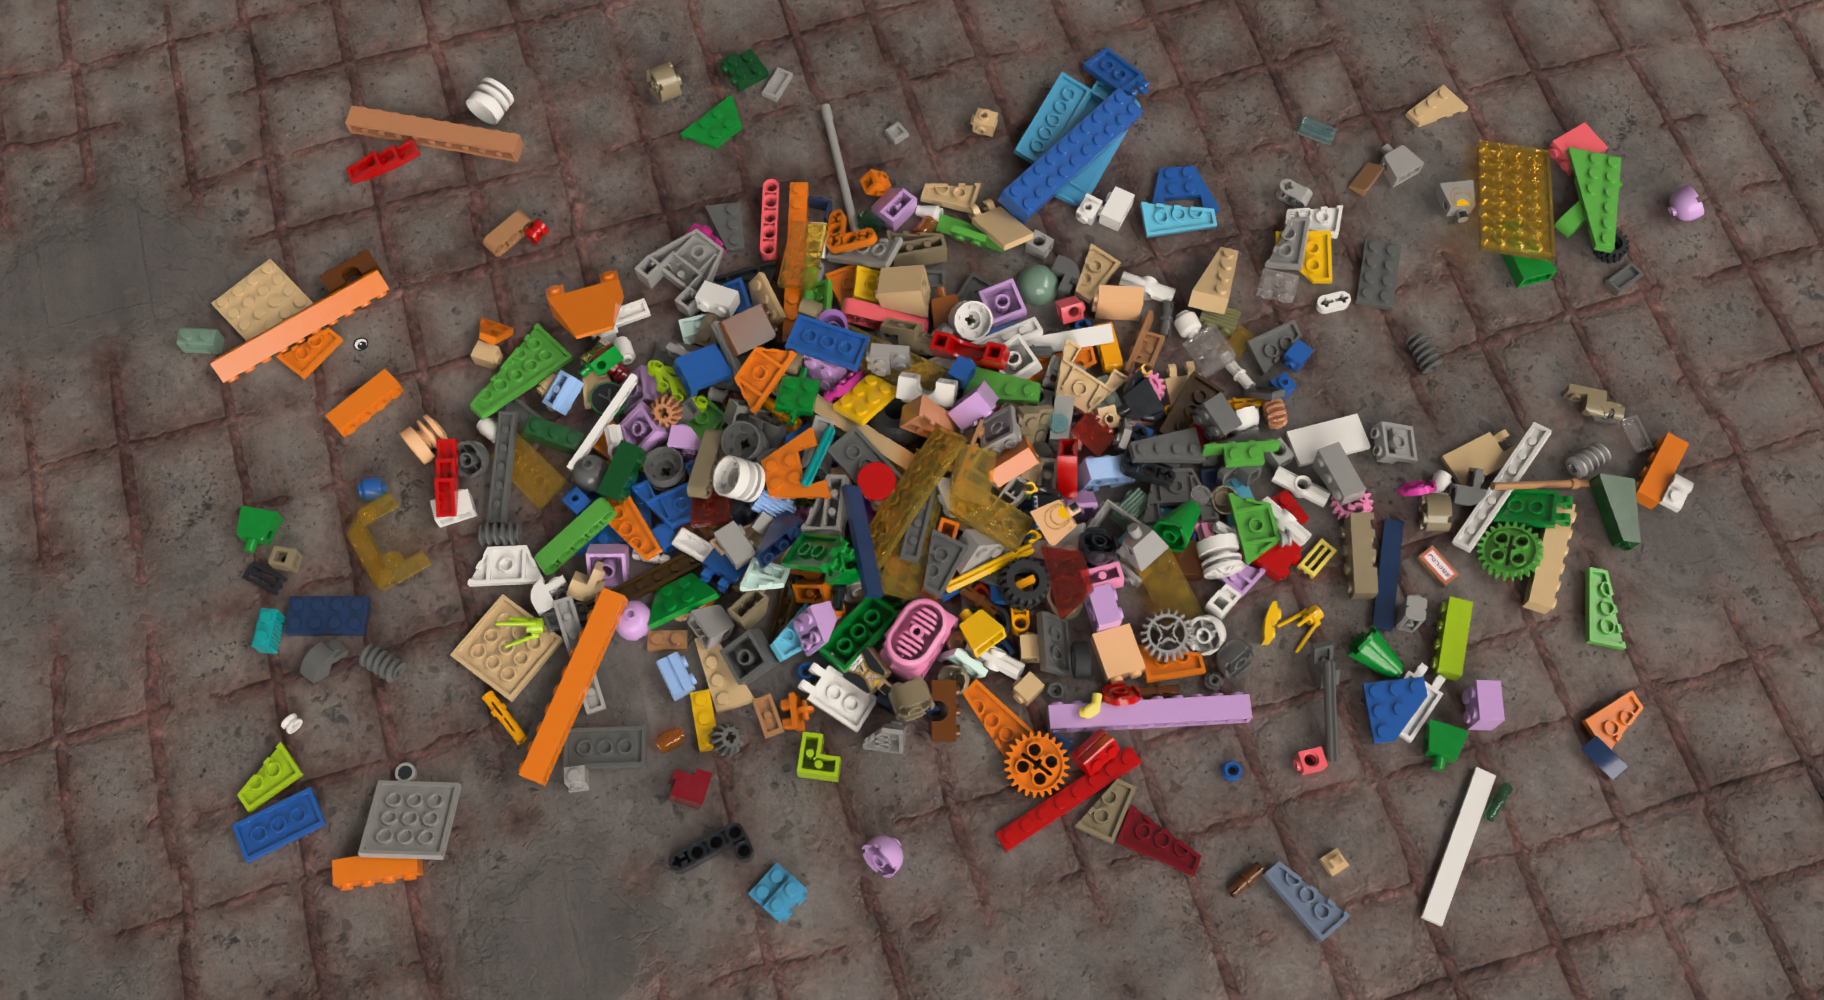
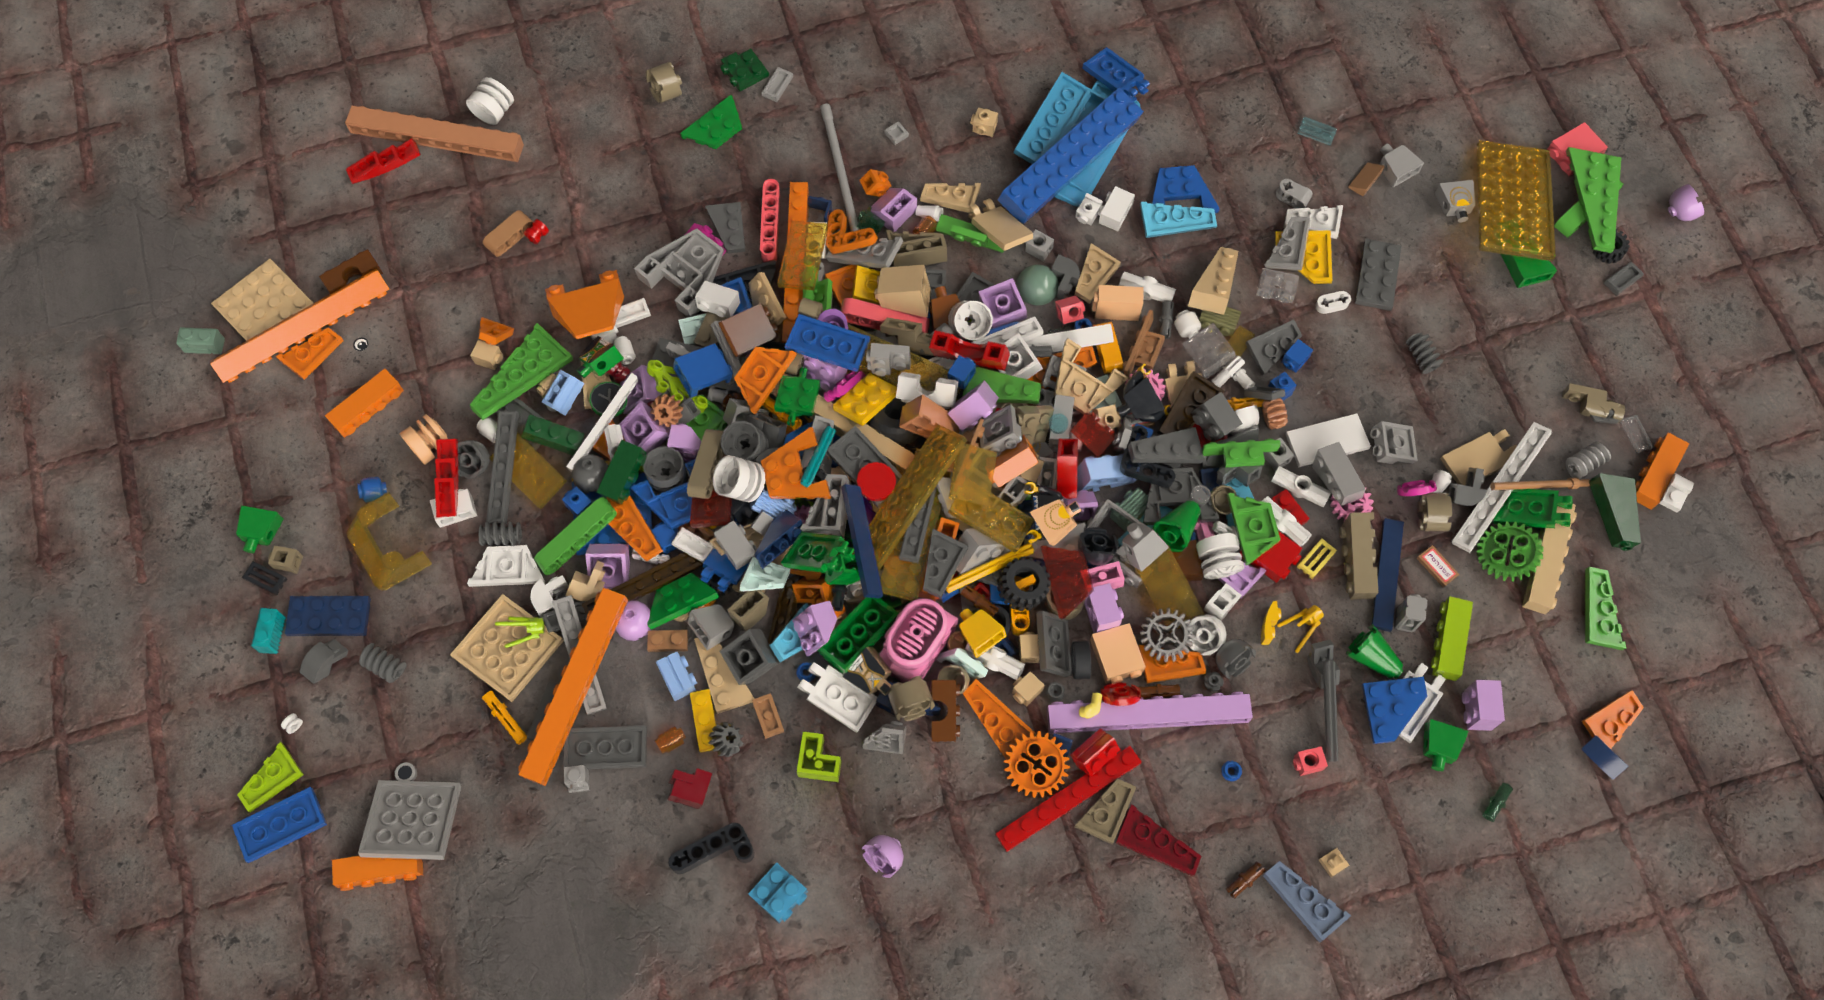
orange hips [780,692,814,732] -> none
light grey bush [1278,529,1292,547] -> none
tan wing [1406,85,1468,127] -> none
white tile [1420,767,1496,927] -> none
none -> white axle [1211,356,1245,388]

